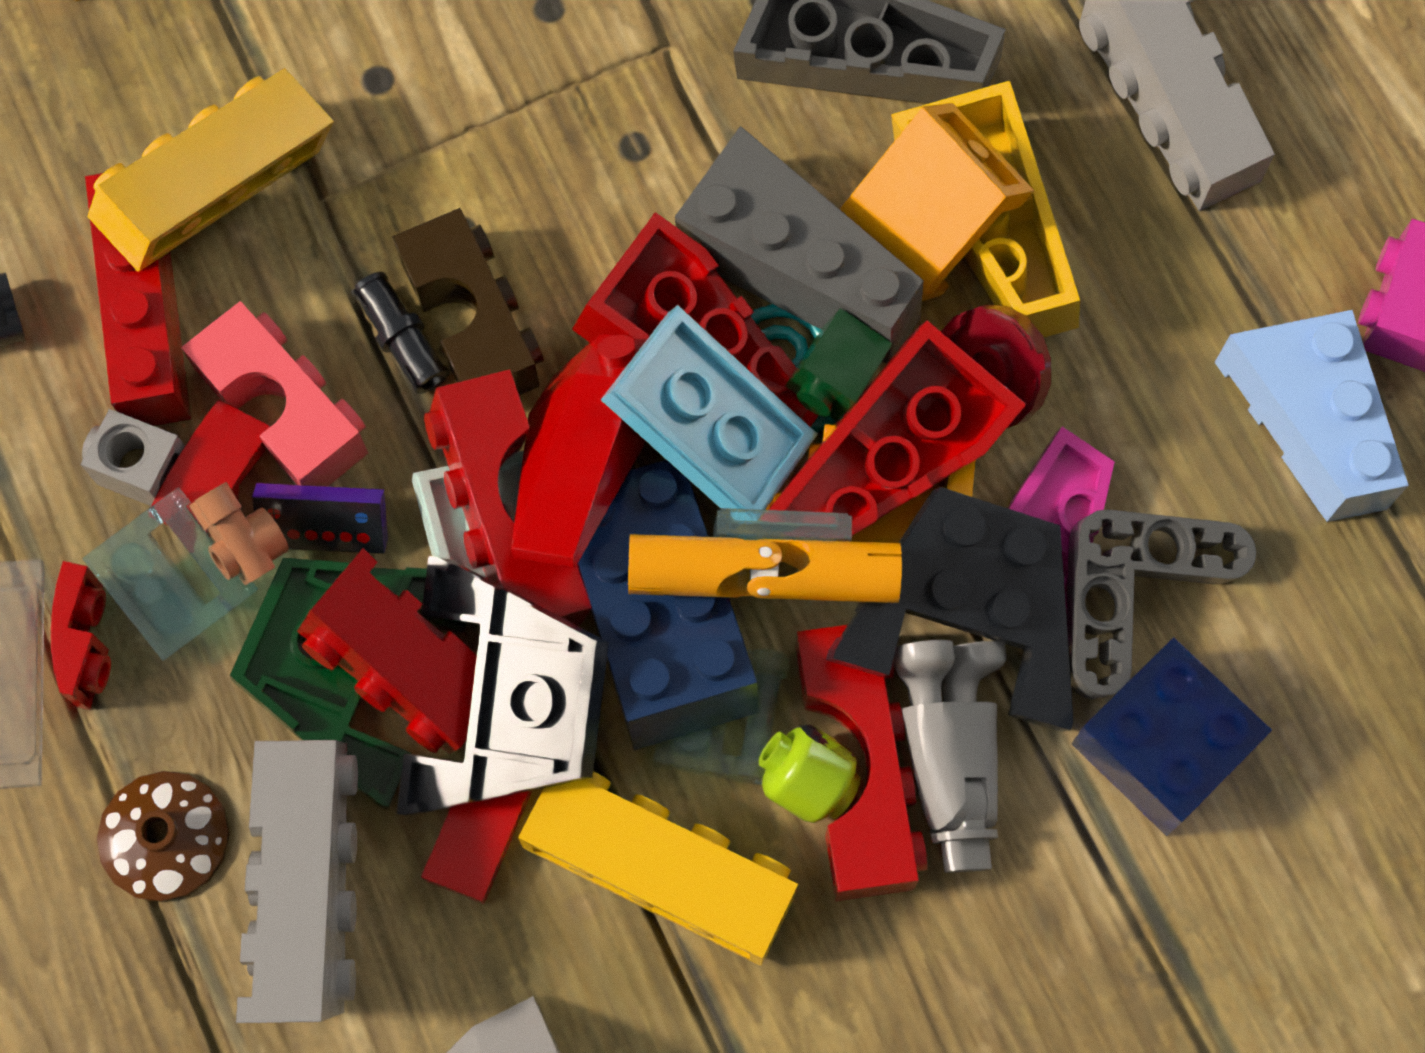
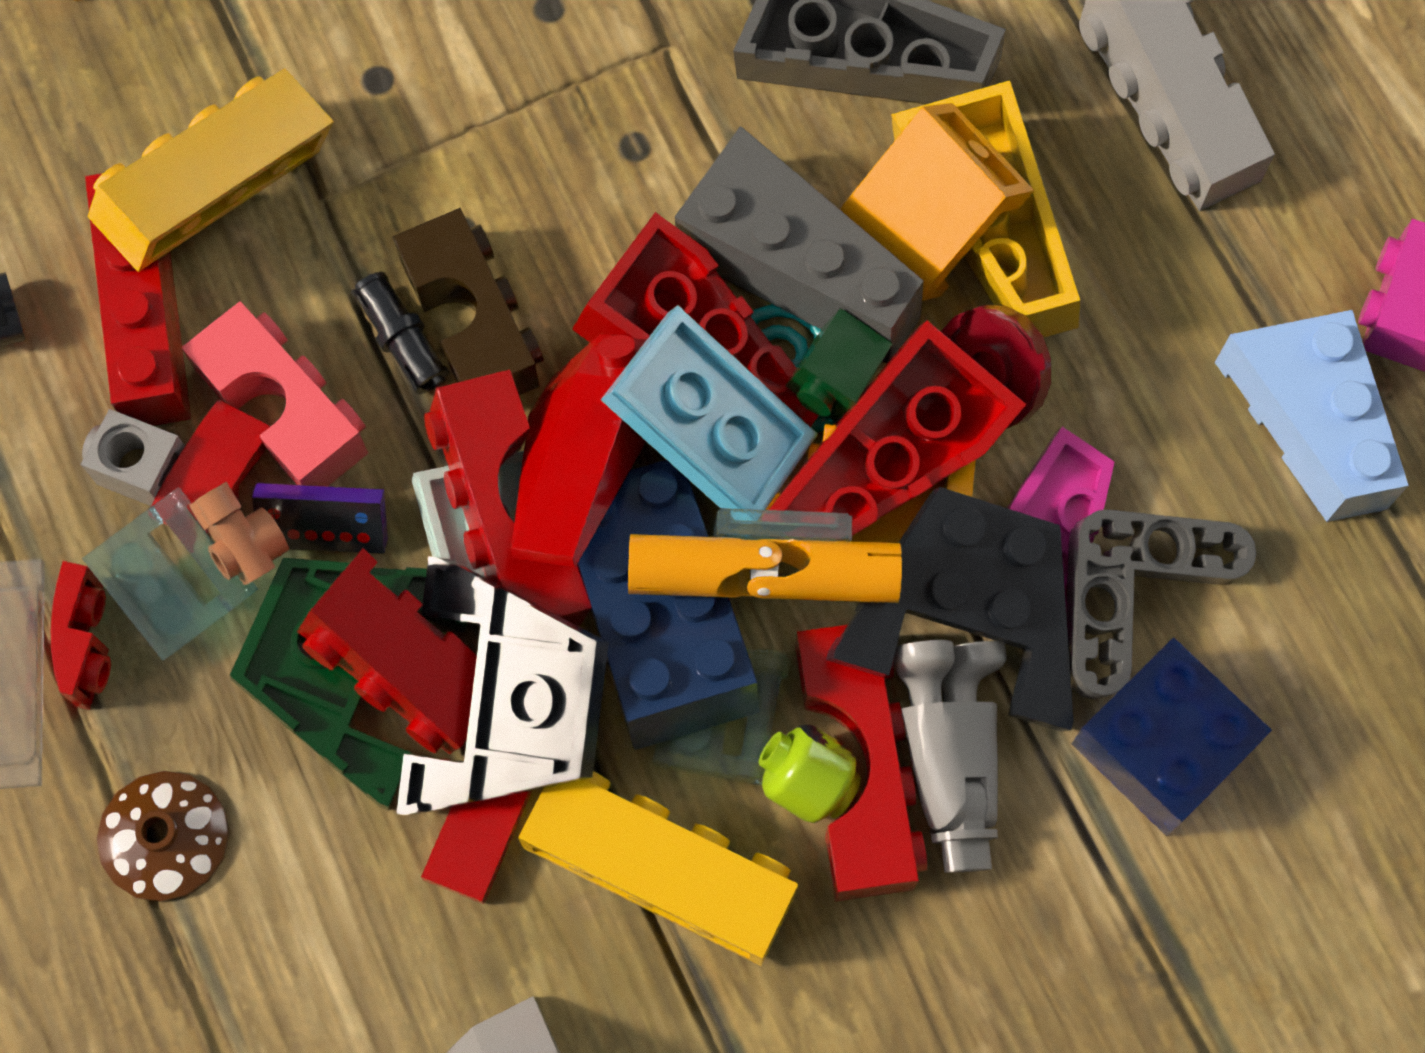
light grey wedge [236,740,358,1023] -> none

